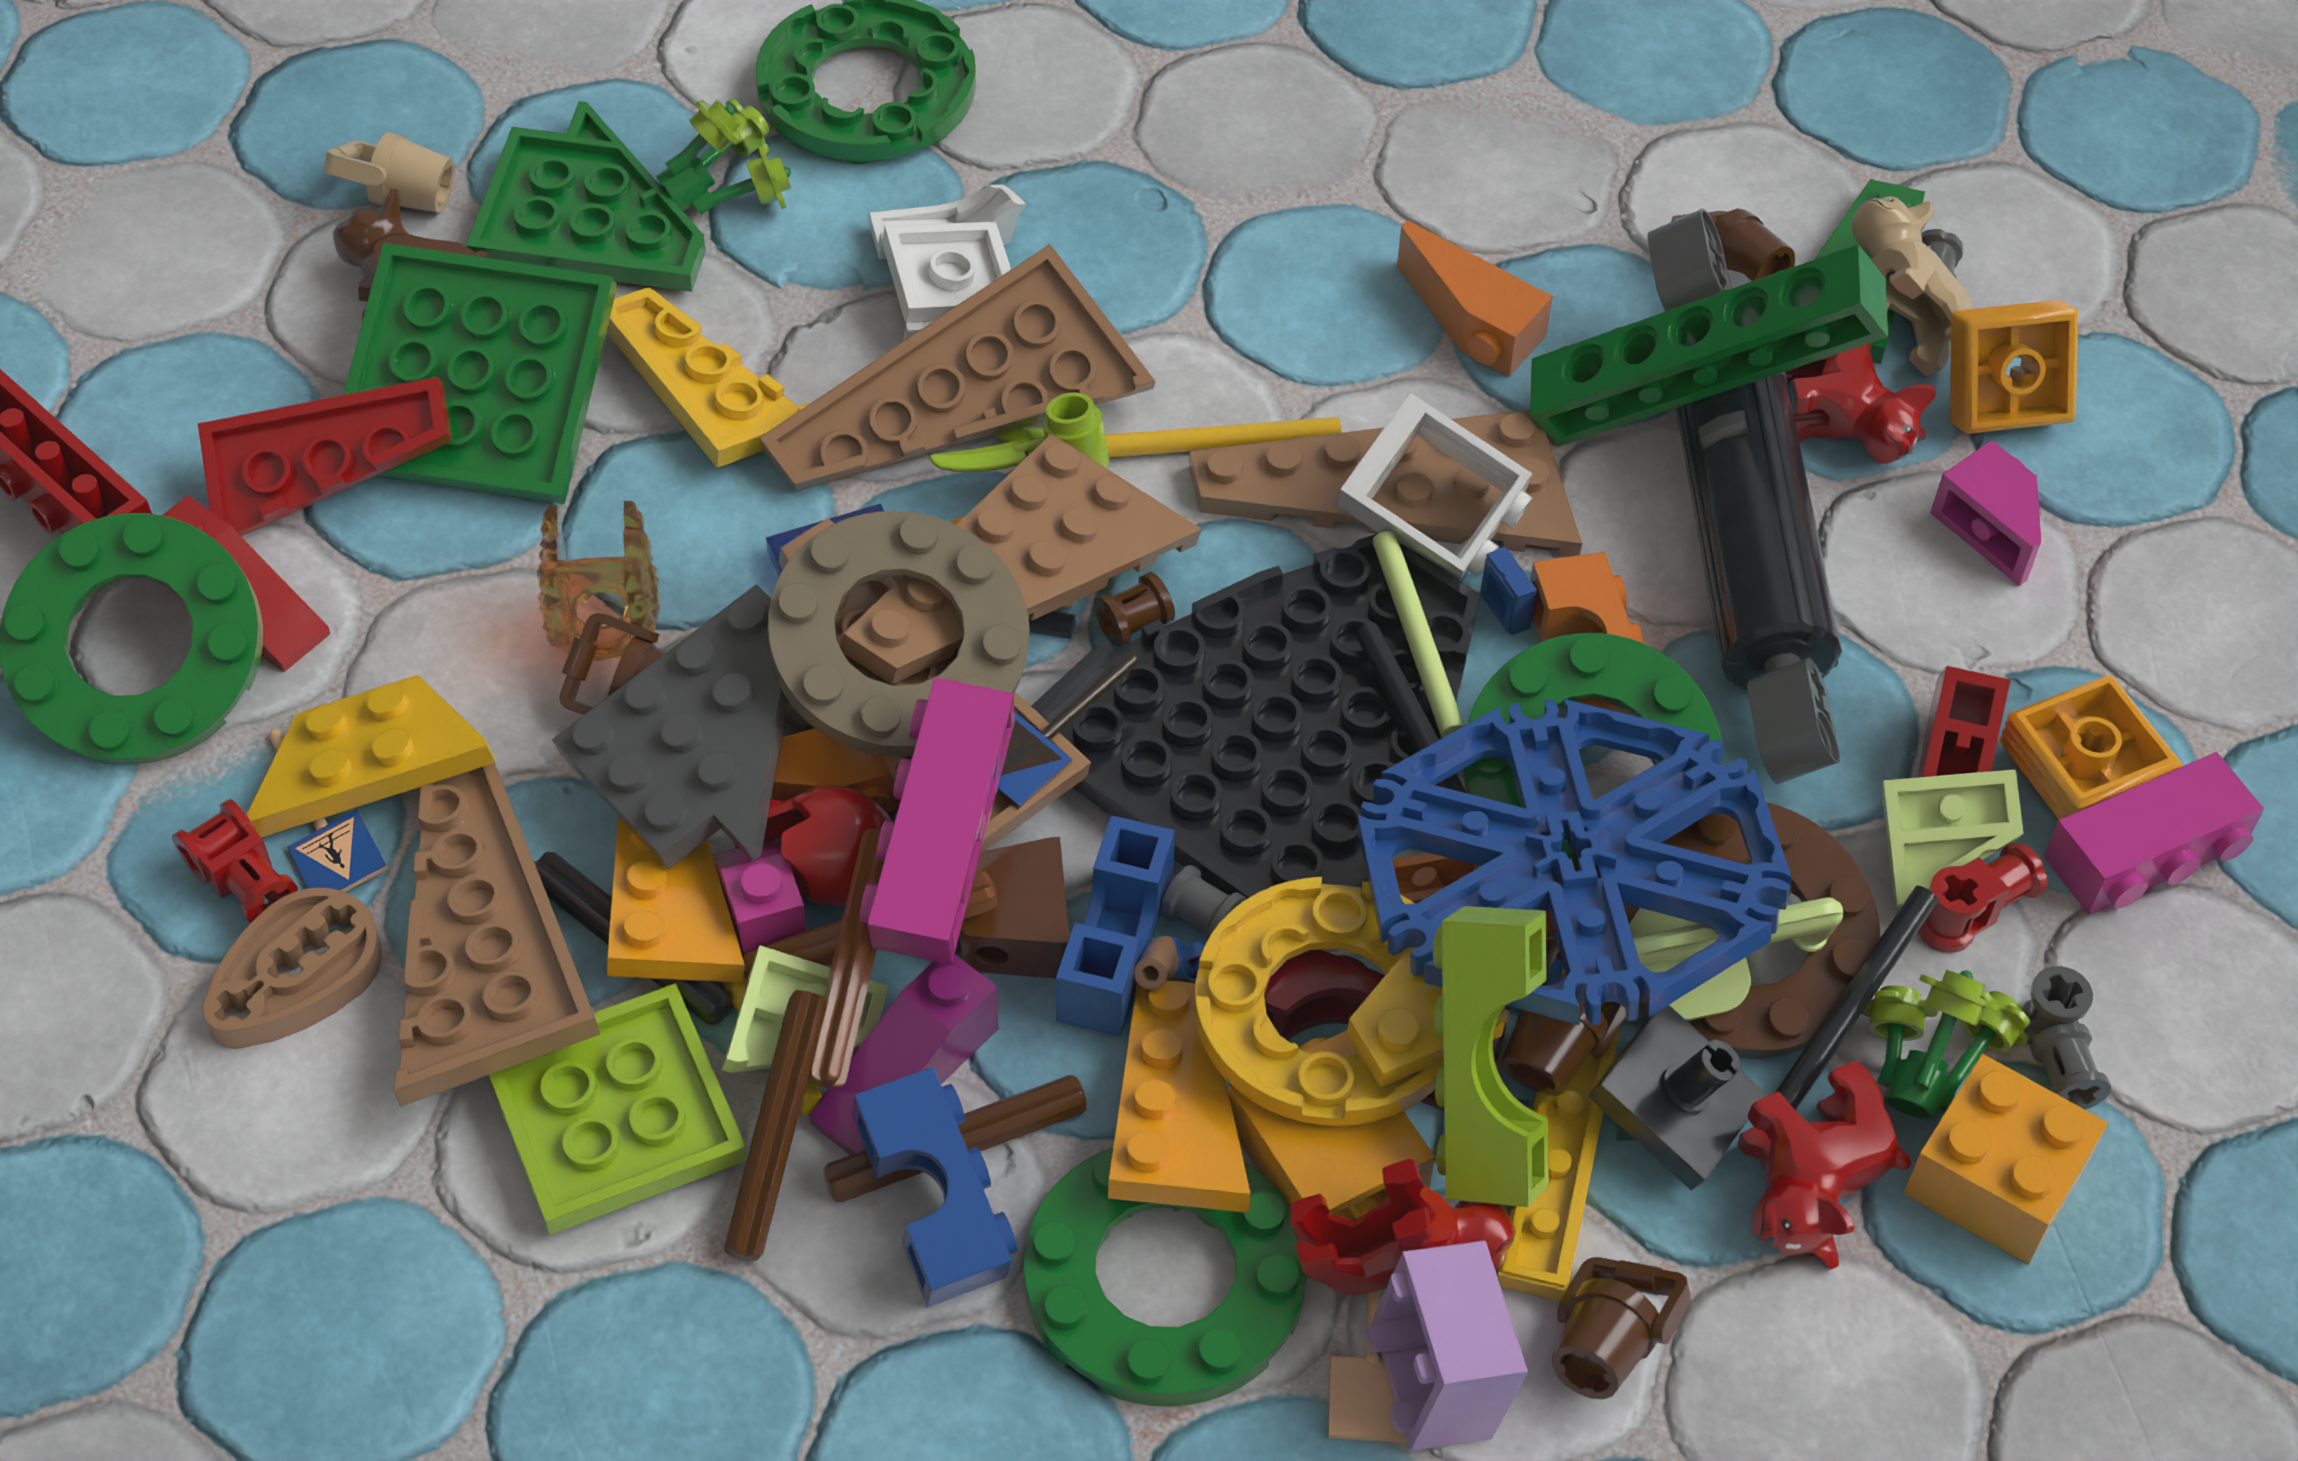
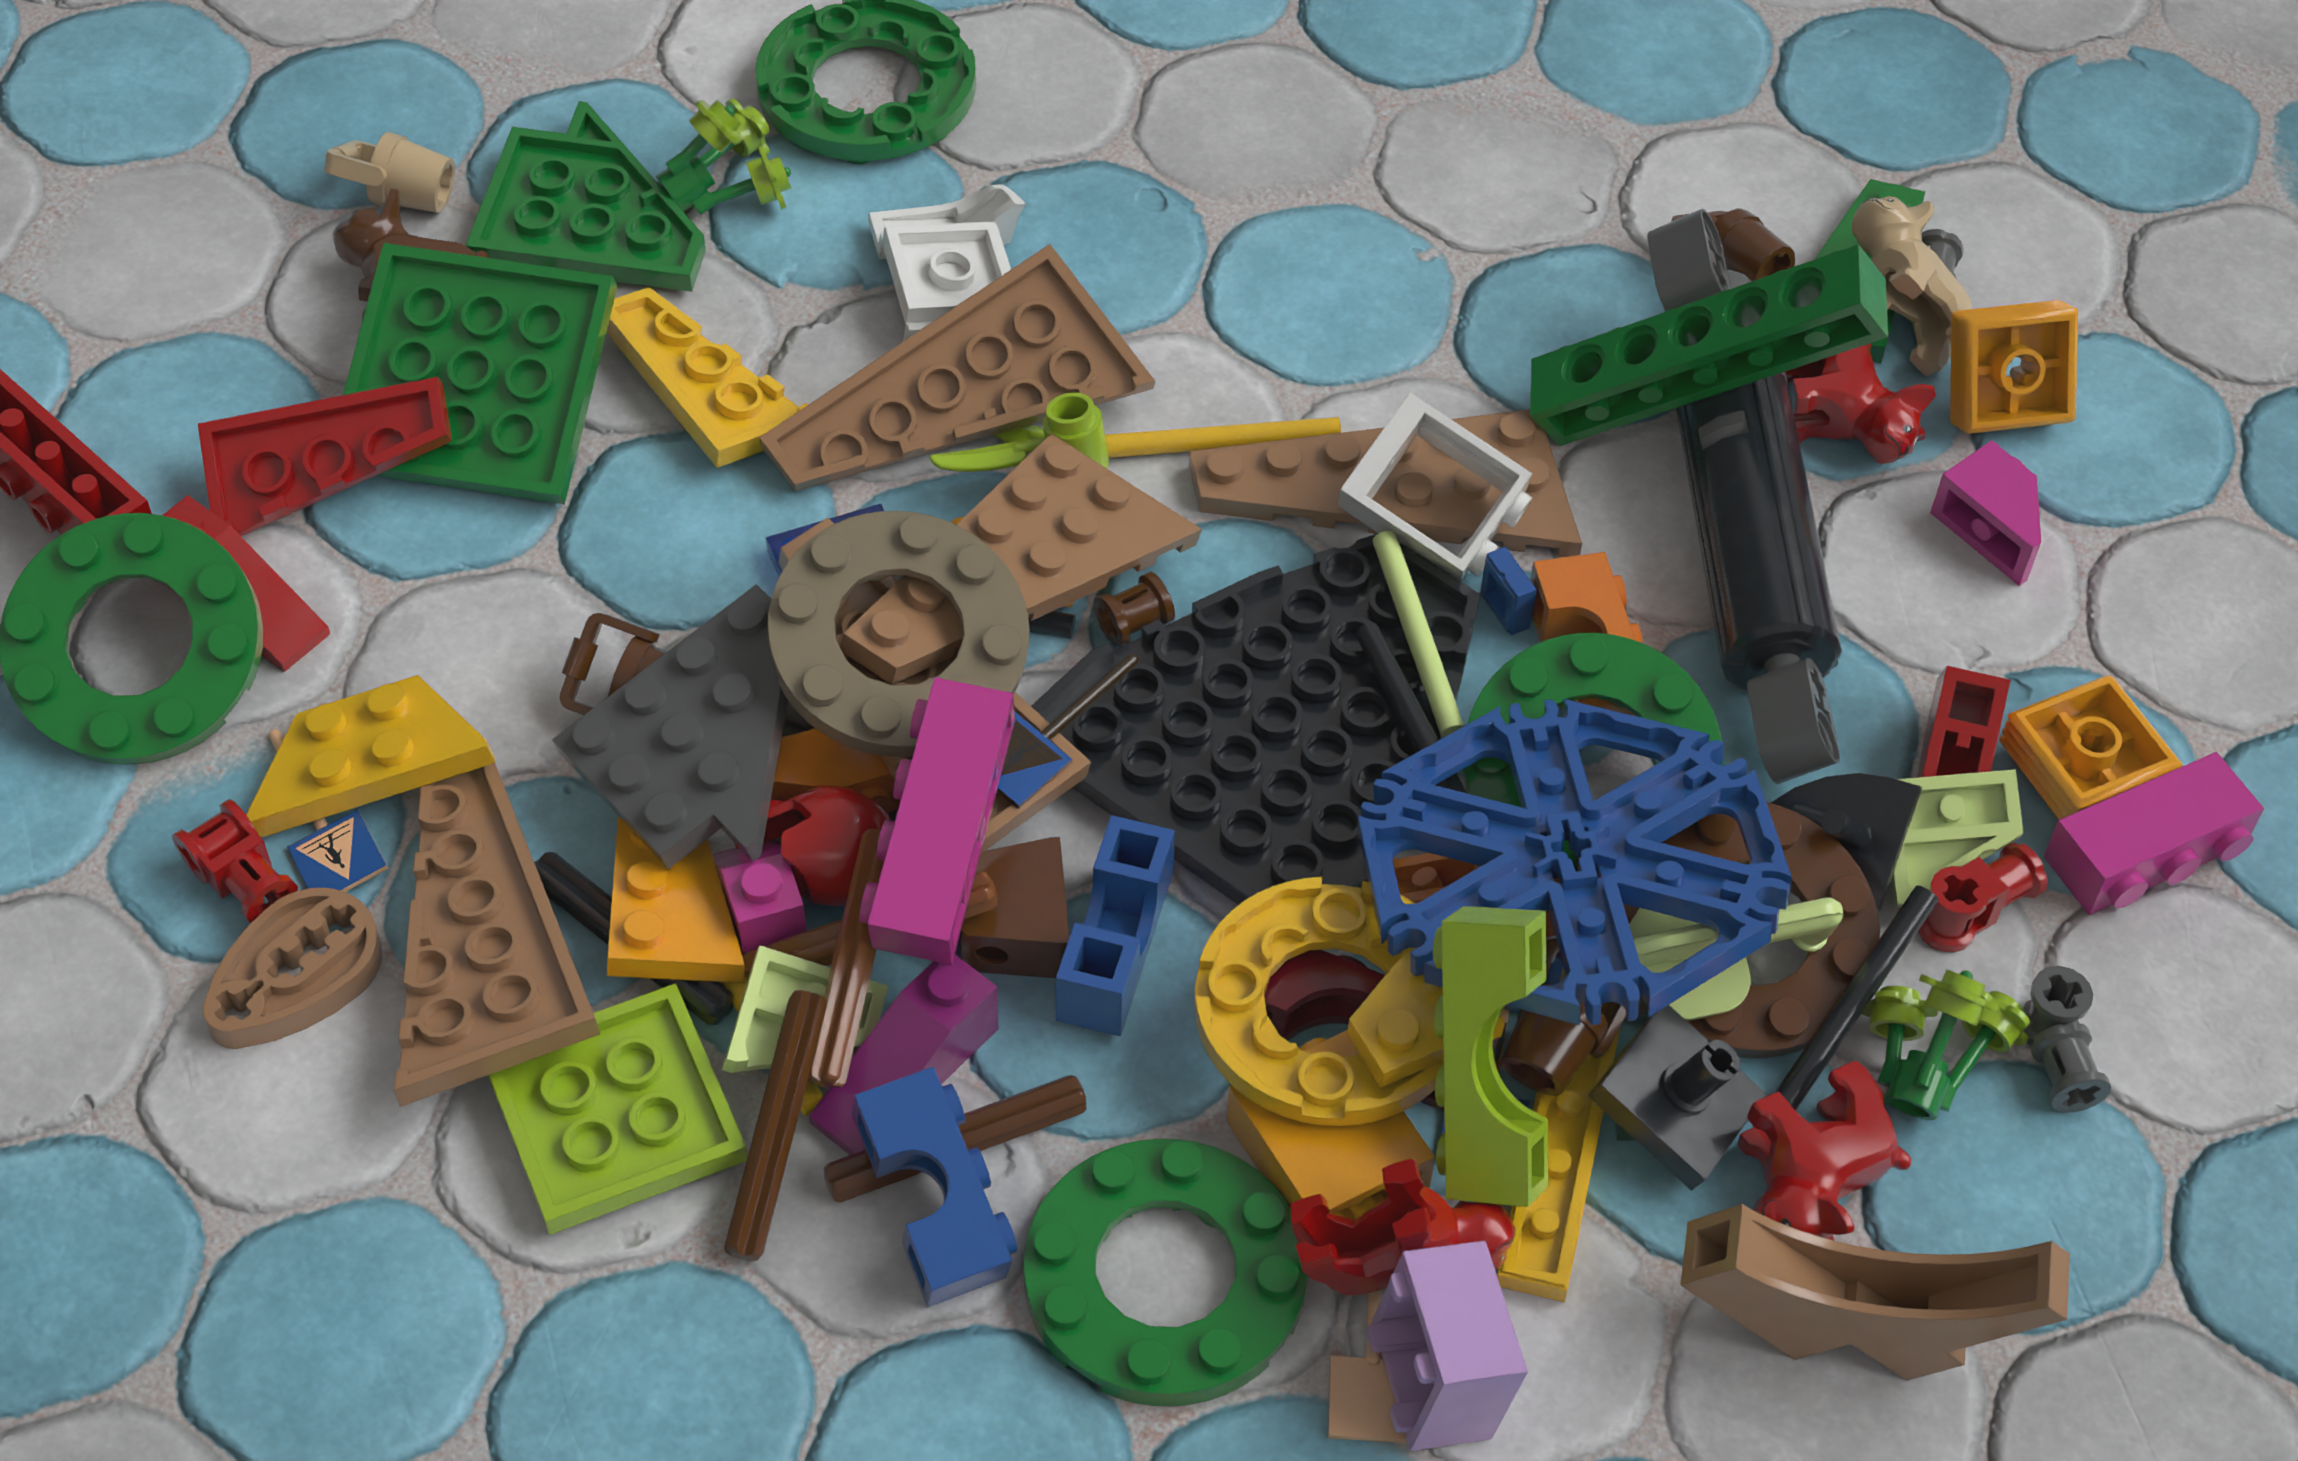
clear orange piece [537,501,661,661] -> none
light orange wing [1108,980,1251,1213] -> none
medium nougat arm [1134,936,1206,990] -> none
dark grey bush [1160,865,1247,942] -> none
orange slope [1397,220,1553,377] -> none
reddish brown piece [1552,1257,1691,1400] -> none
light orange brick [1903,1054,2108,1265] -> none
none -> medium nougat arch [1680,1204,2070,1380]
none -> black shield [1771,773,1922,911]

